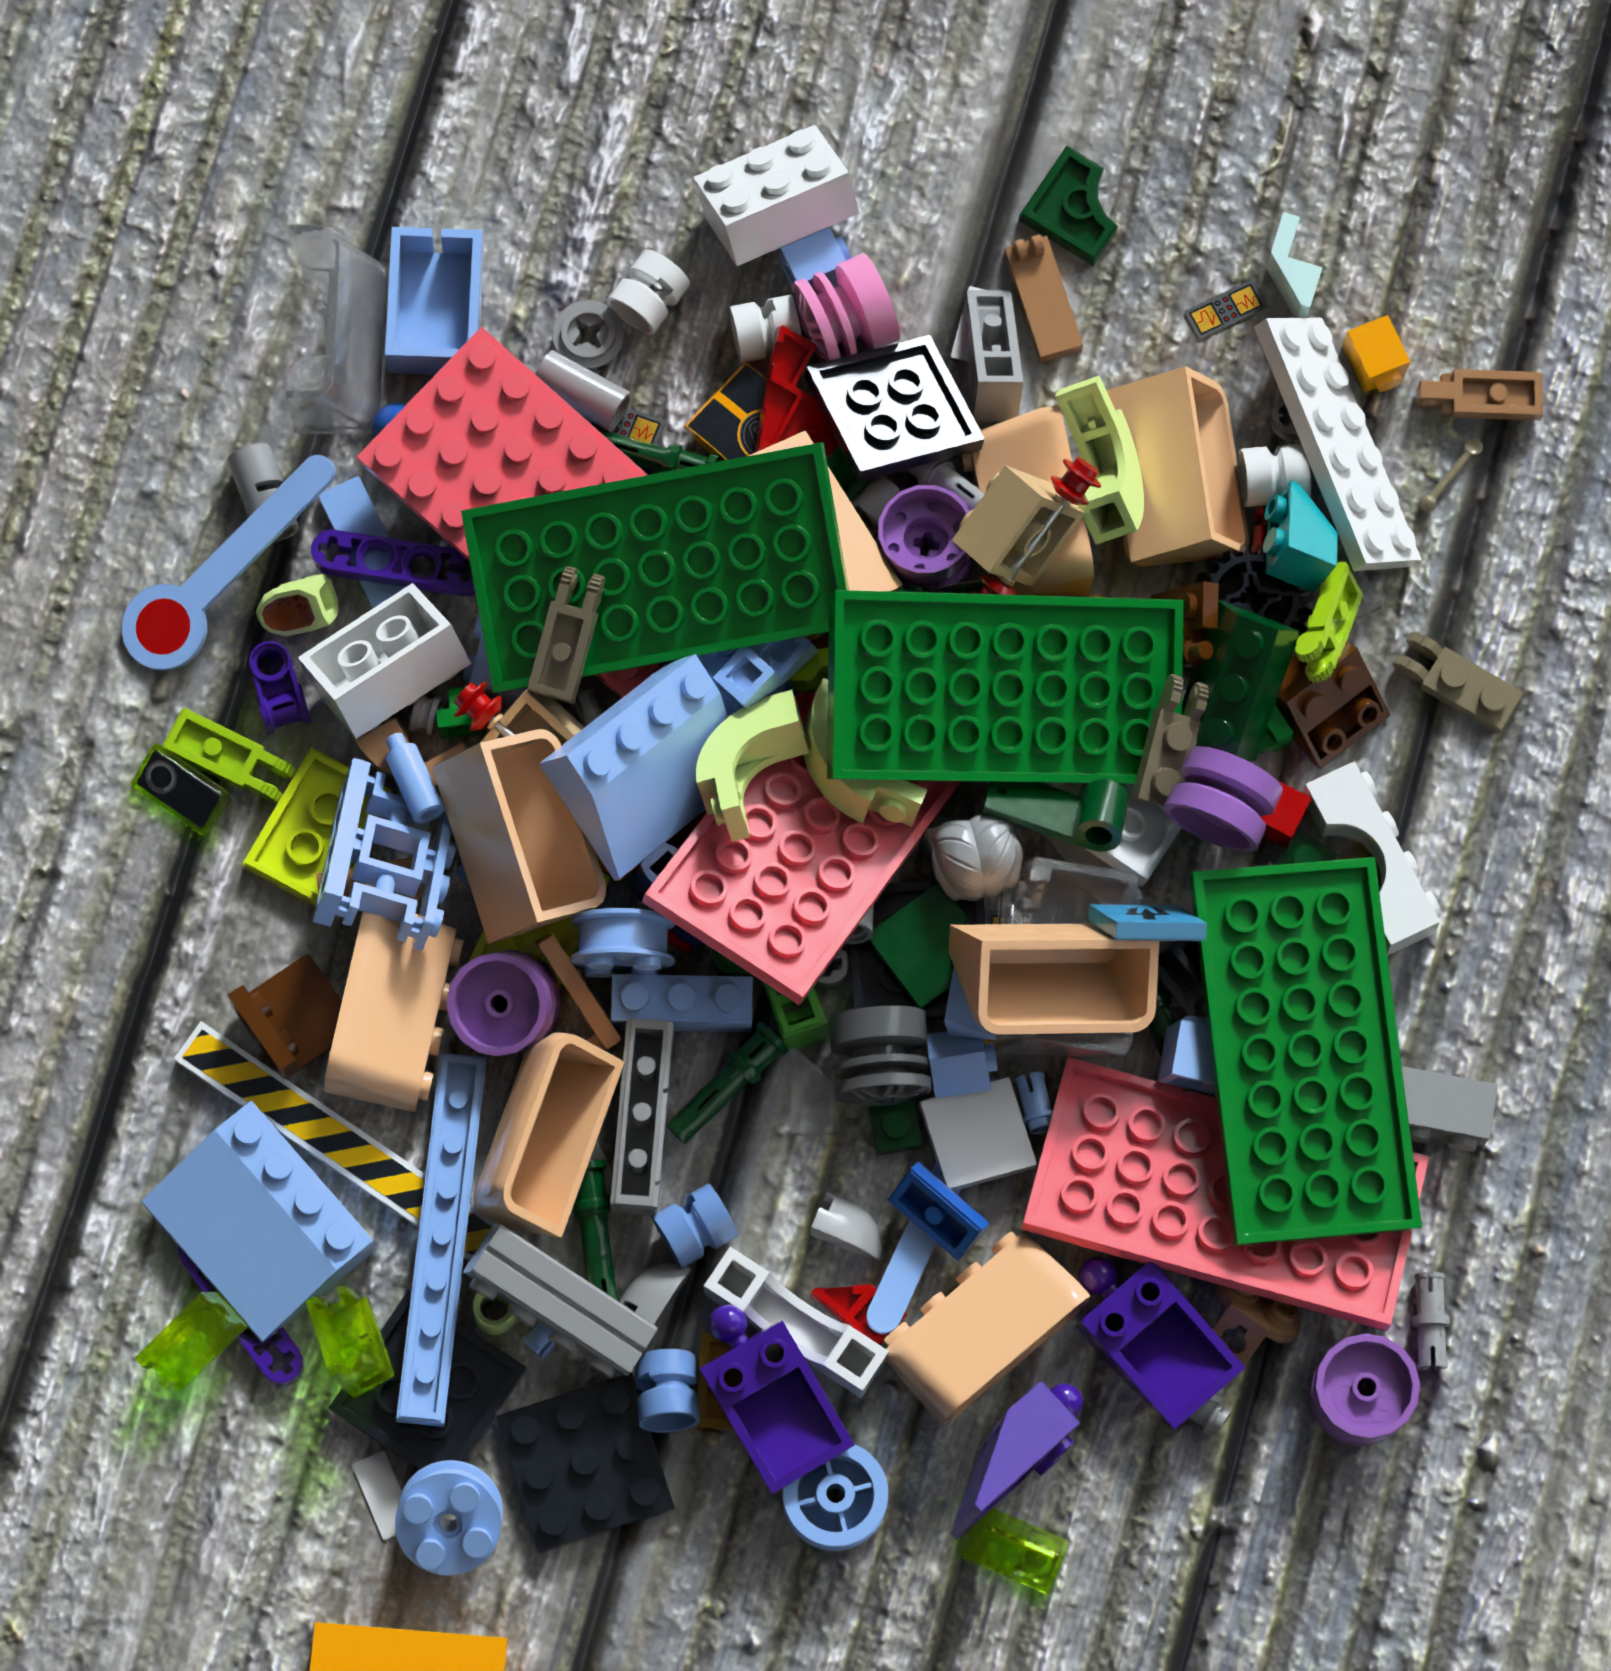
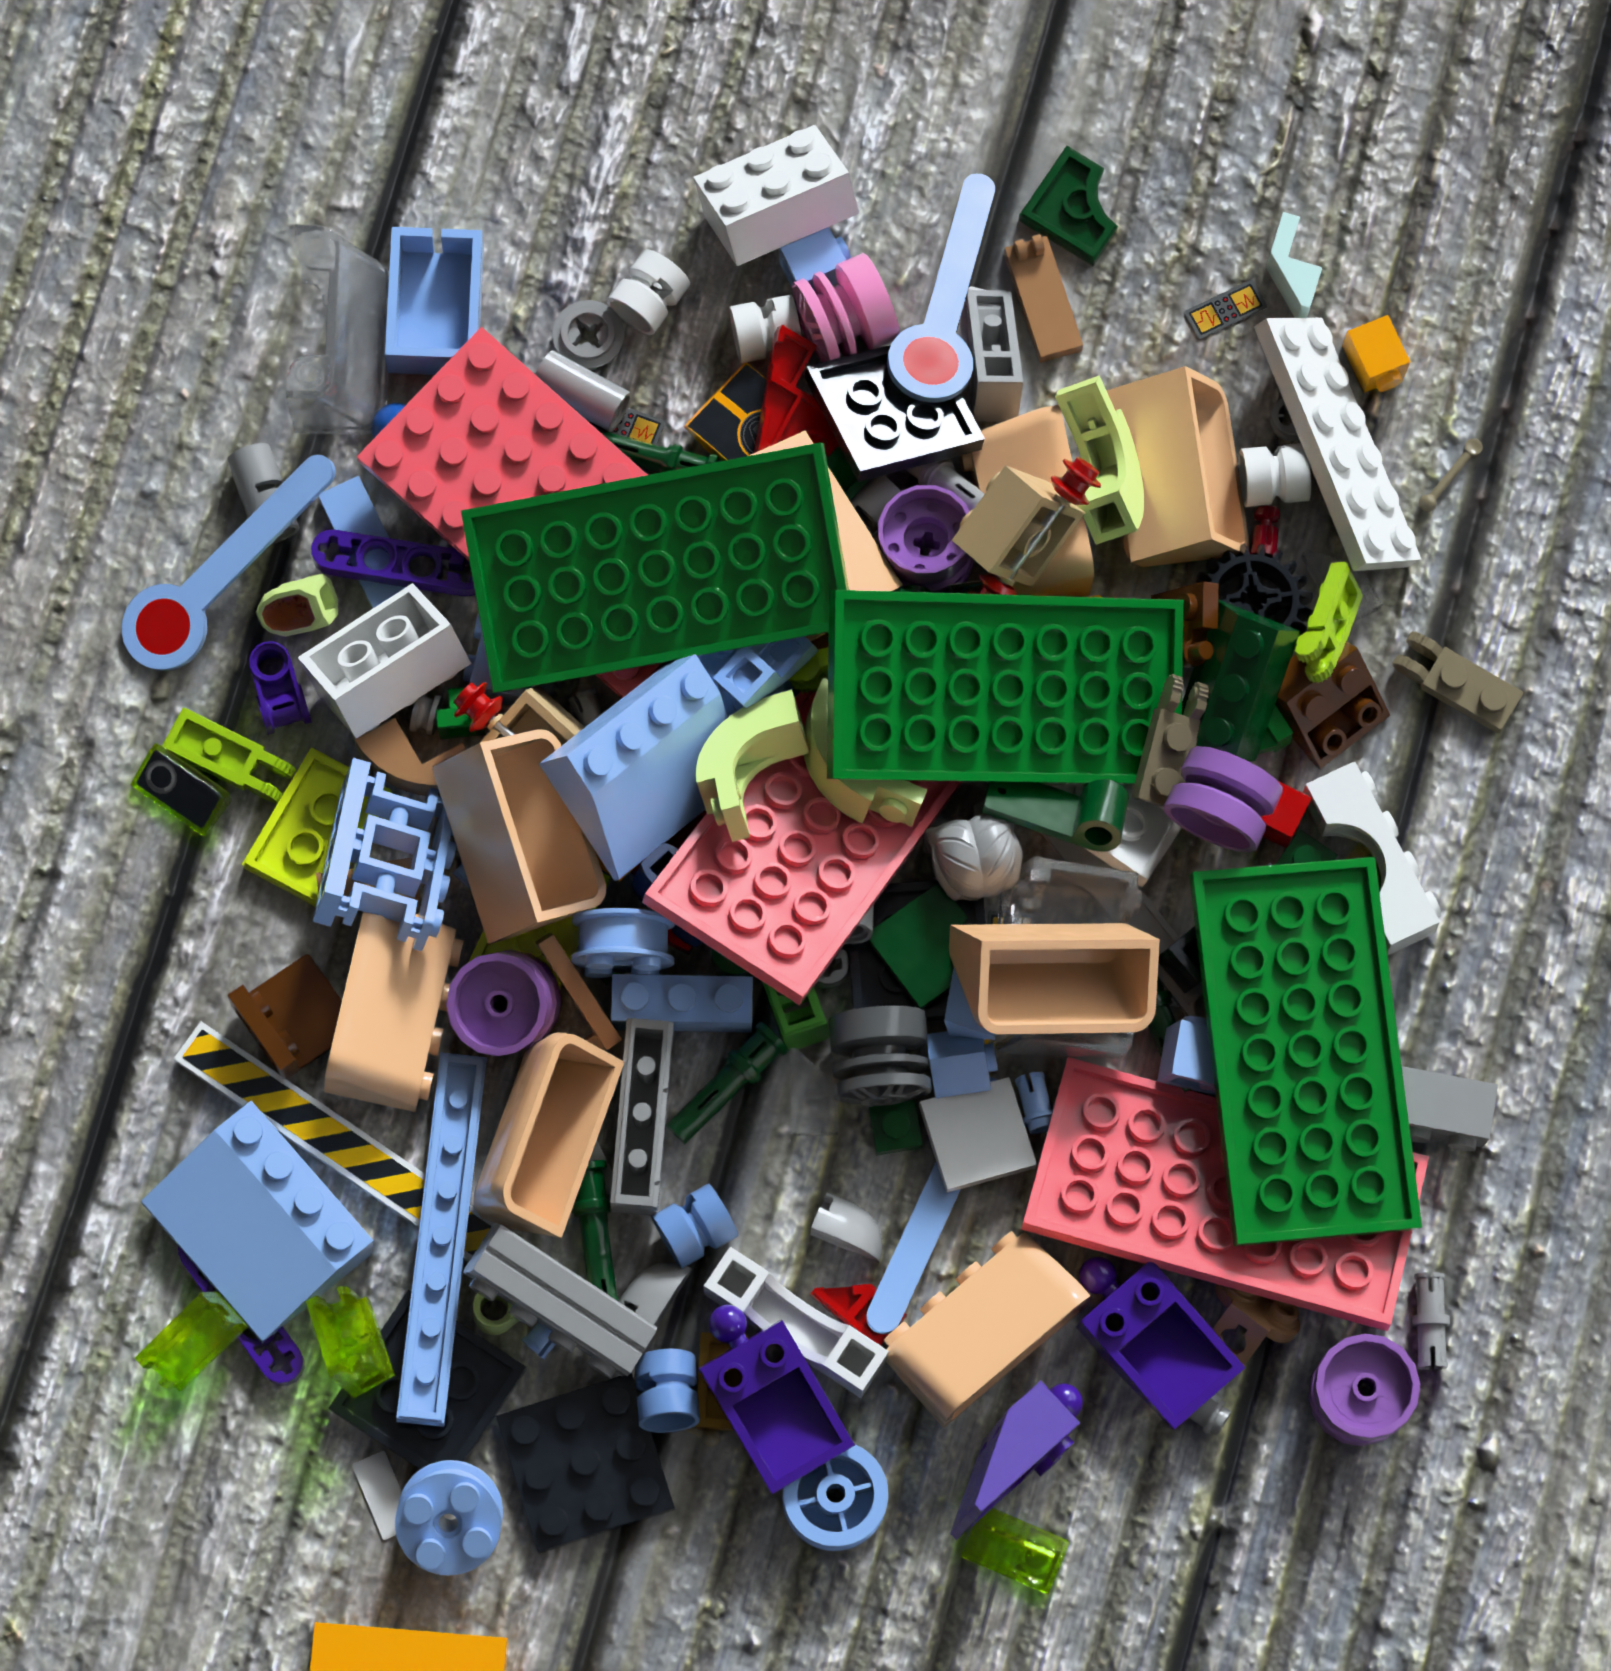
light blue cylinder [385,733,445,823] -> none
dark tan hinge [527,566,605,703] -> none
blue brick [887,1162,990,1261] -> none
dark azure tile [1088,904,1207,941] -> none
teal slope [1263,481,1338,593] -> none
medium nougat hinge [1416,369,1543,421] -> none
none -> light blue piece [887,174,995,402]

